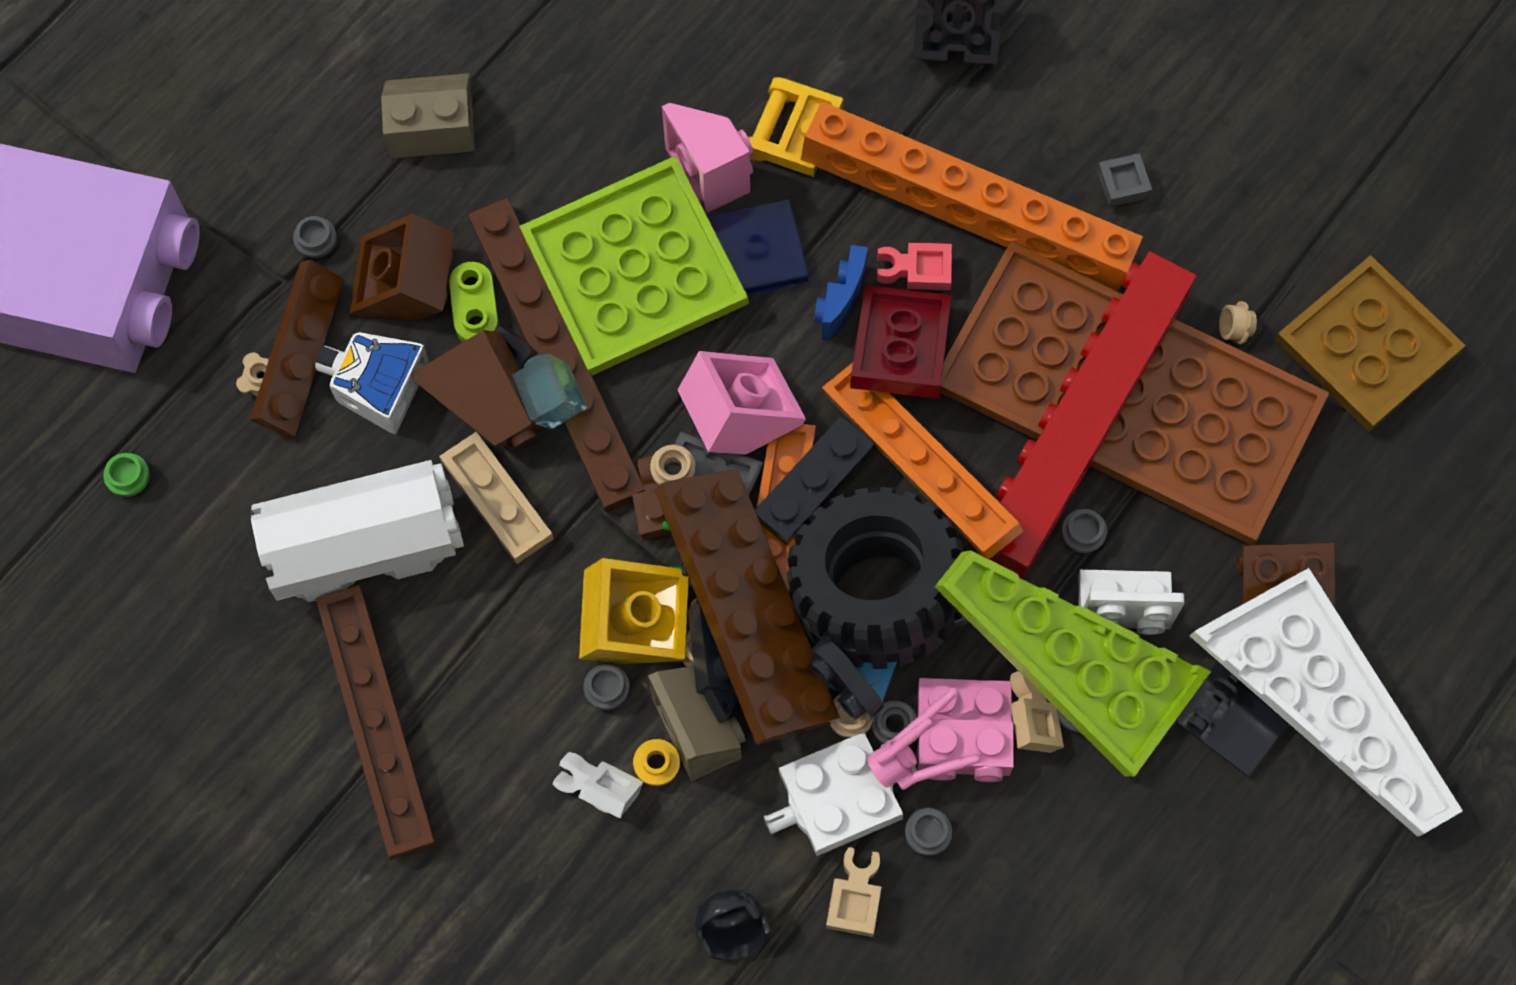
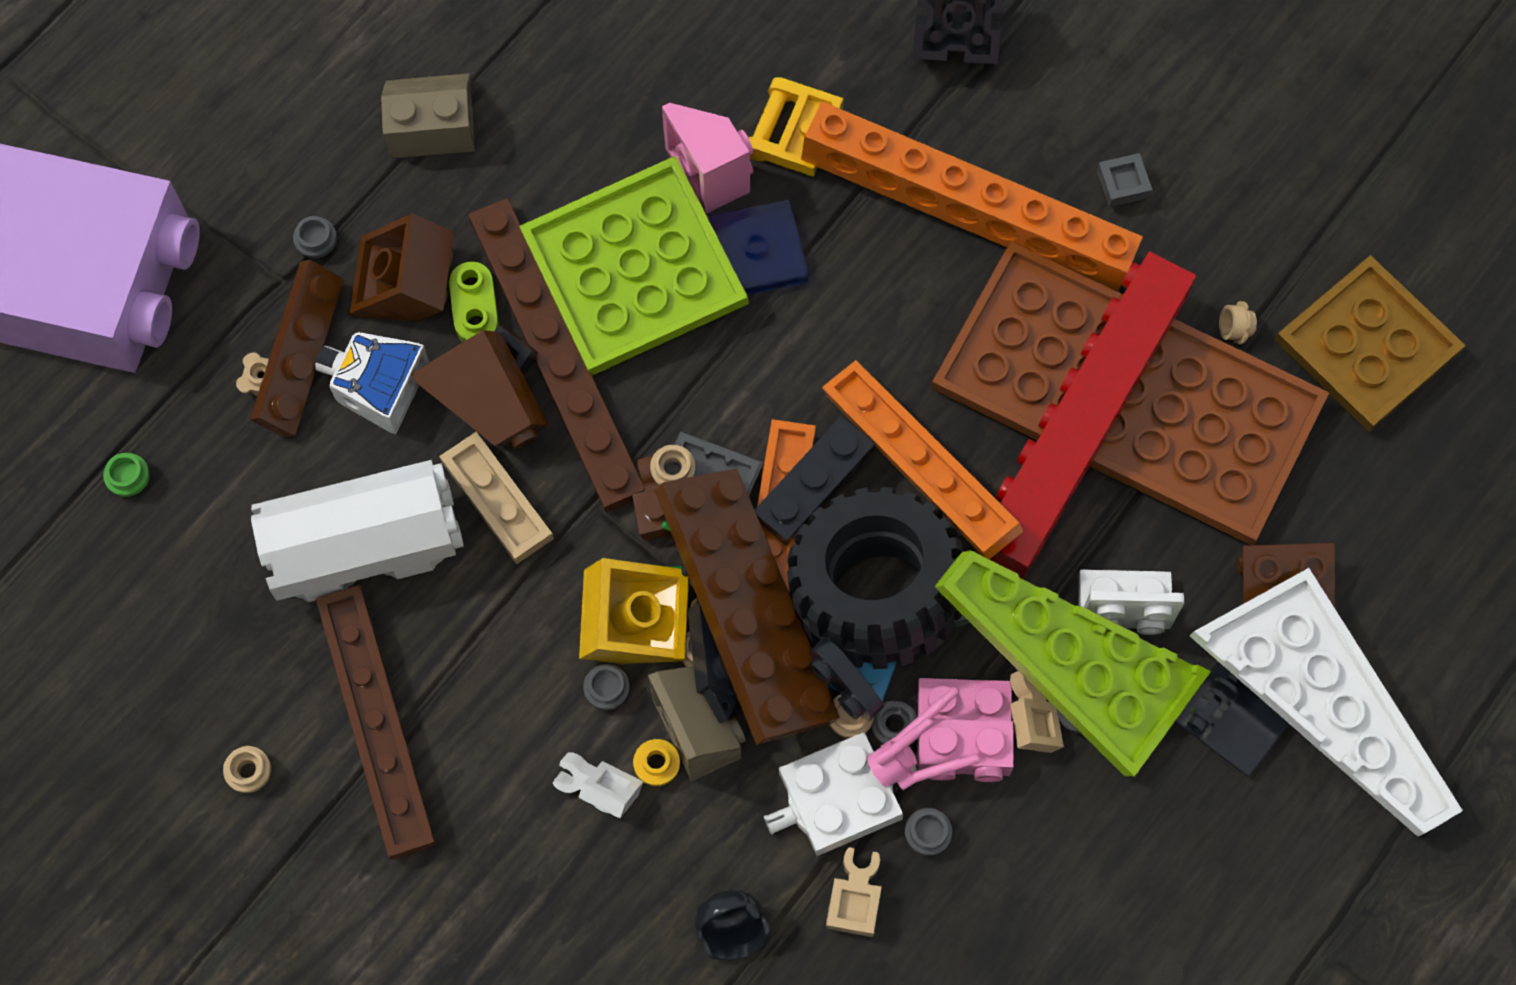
clear light blue brick [511,353,588,429] -> none
bright pink slope [678,351,806,455] -> none
blue slope [814,245,868,341] -> none
dark red plate [850,285,951,399] -> none
coral plate [877,243,952,291] -> none
dark grey plate [1061,509,1107,553] -> none
none -> tan plate [223,746,271,793]

